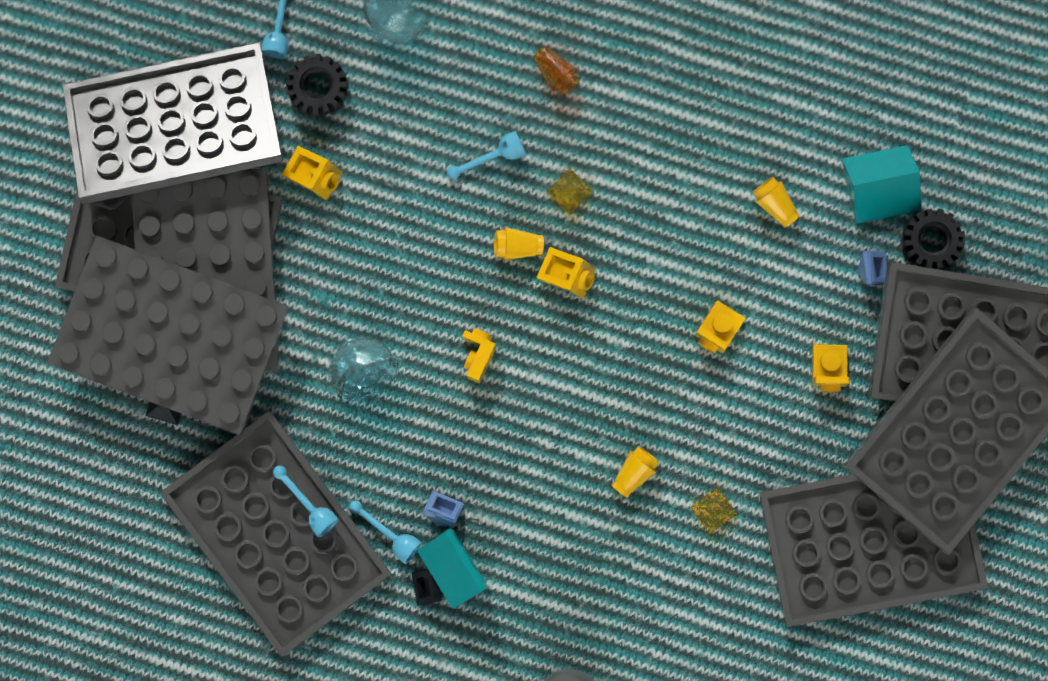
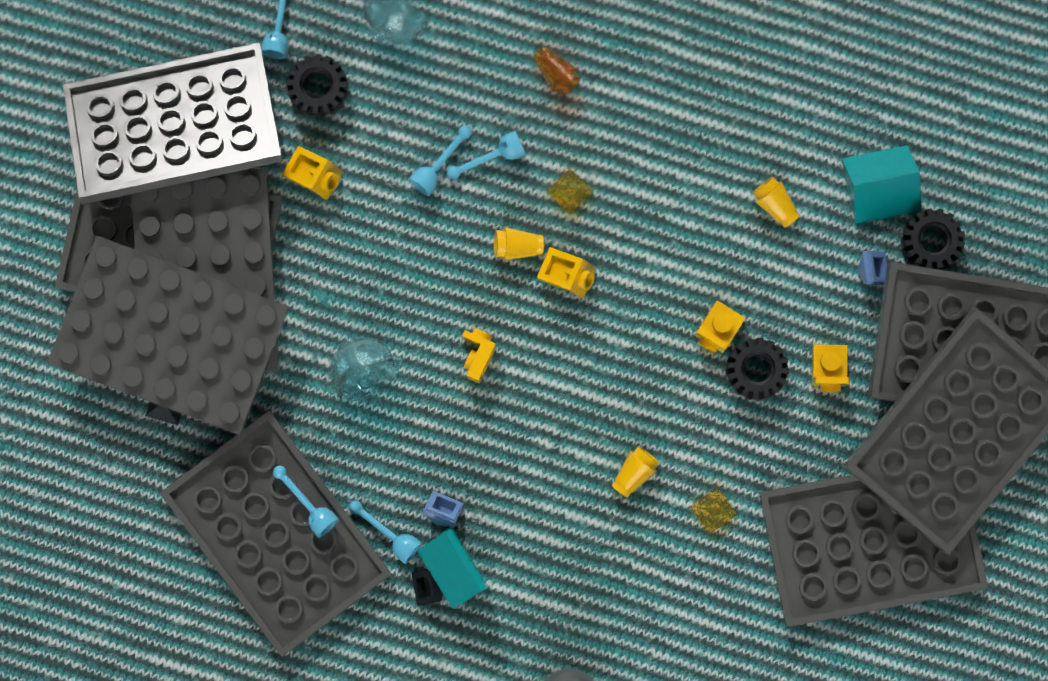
none -> medium azure hinge [408,125,472,196]
none -> black tyre [726,338,789,401]

